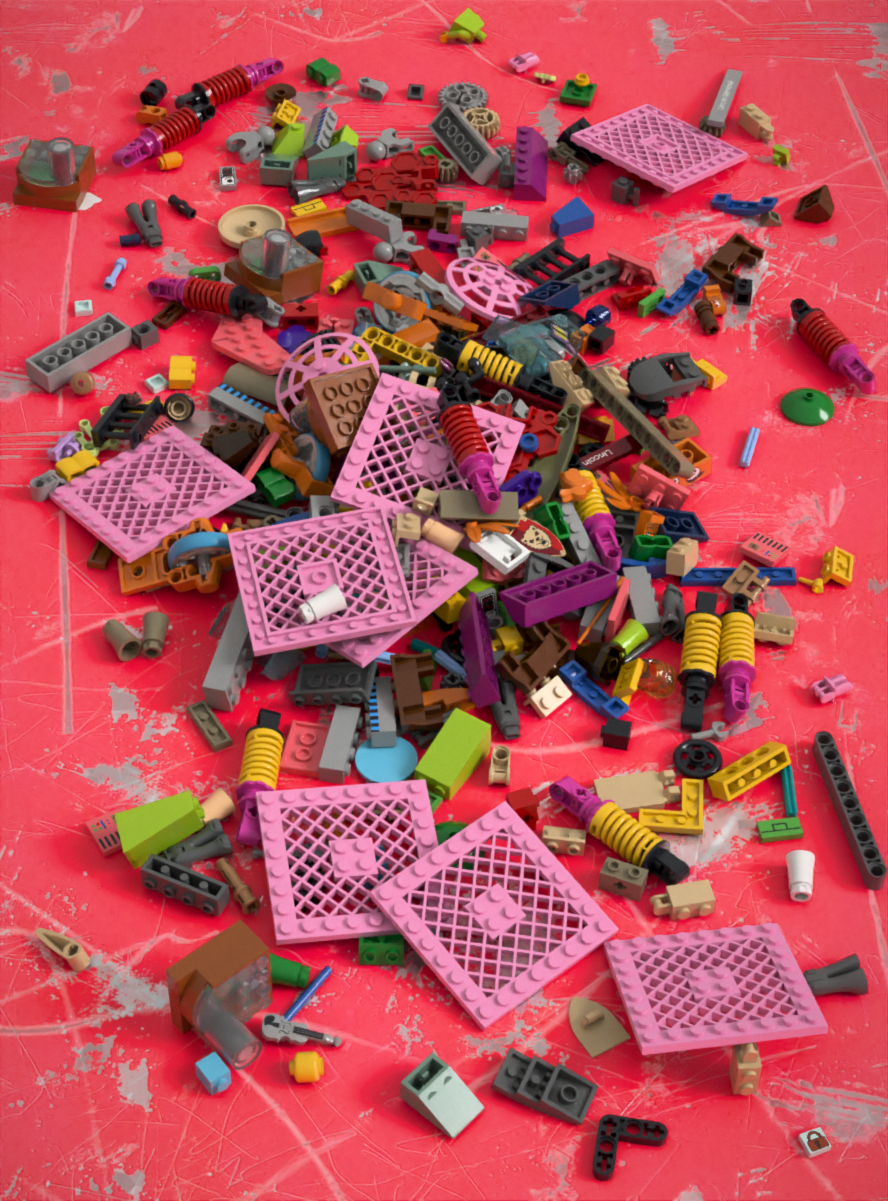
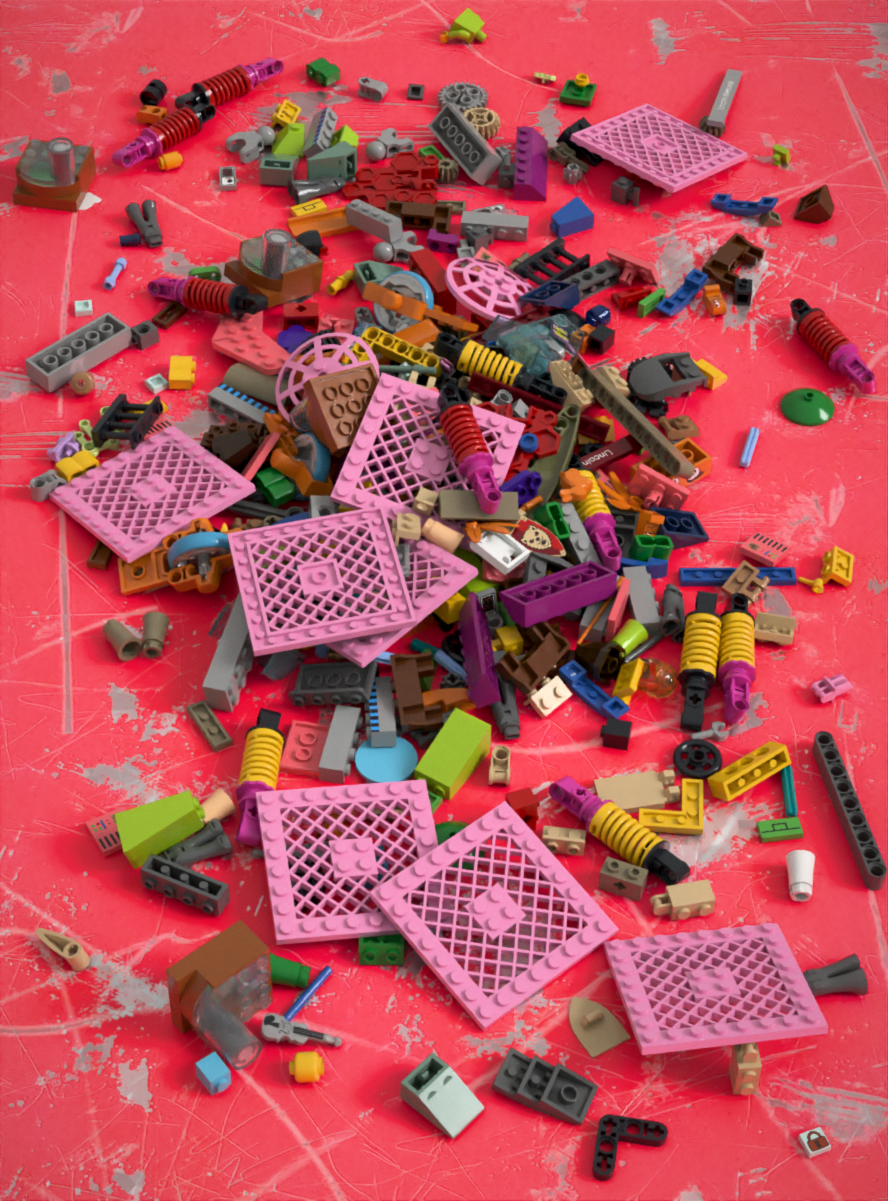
clear smoke arm [125,391,142,406] -> none
hat [164,393,195,423] -> none
black pin [168,195,197,219] -> none
medium nougat pin [215,858,261,914] -> none
tan dish [218,204,285,249] -> none
light grey piece [256,296,285,327] -> none
reddish brown dish [265,83,296,103] -> none
white plant [298,583,347,624] -> none
light grey piece [414,271,465,317] -> none
black piece [436,357,486,403] -> none
bright pink arm [508,51,540,73] -> none
tan brick [666,538,698,577] -> none
reddish brown axle [694,300,720,335] -> none
tan brick [738,103,774,140] -> none

